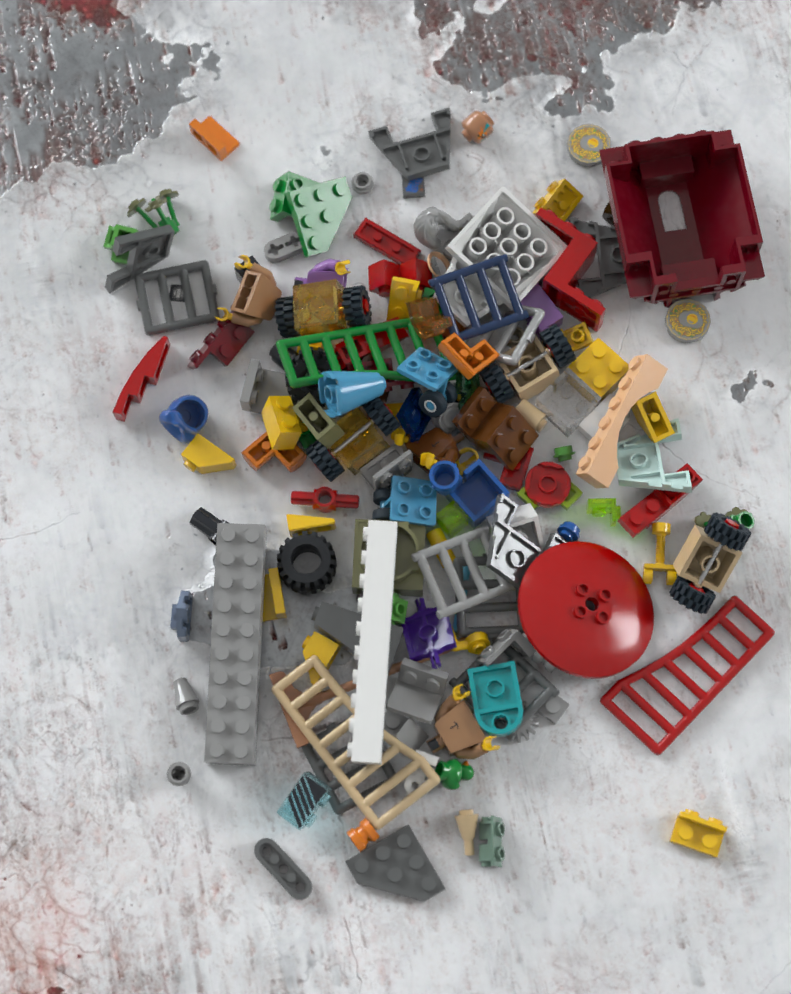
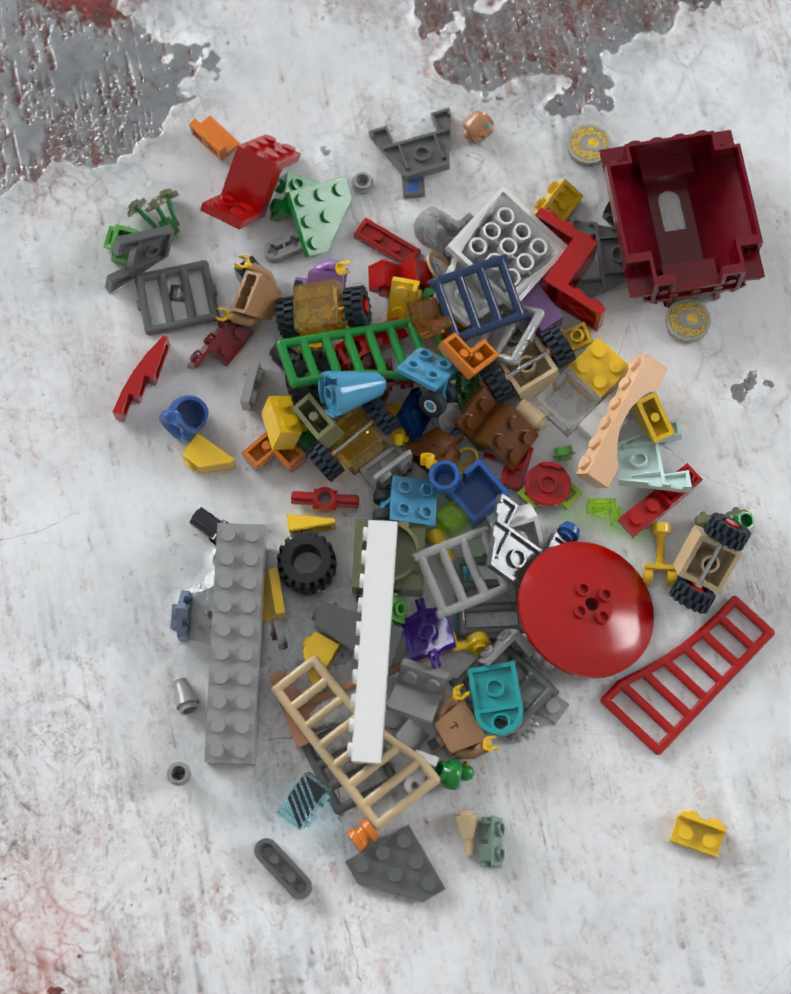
none -> red bracket [200,134,301,230]

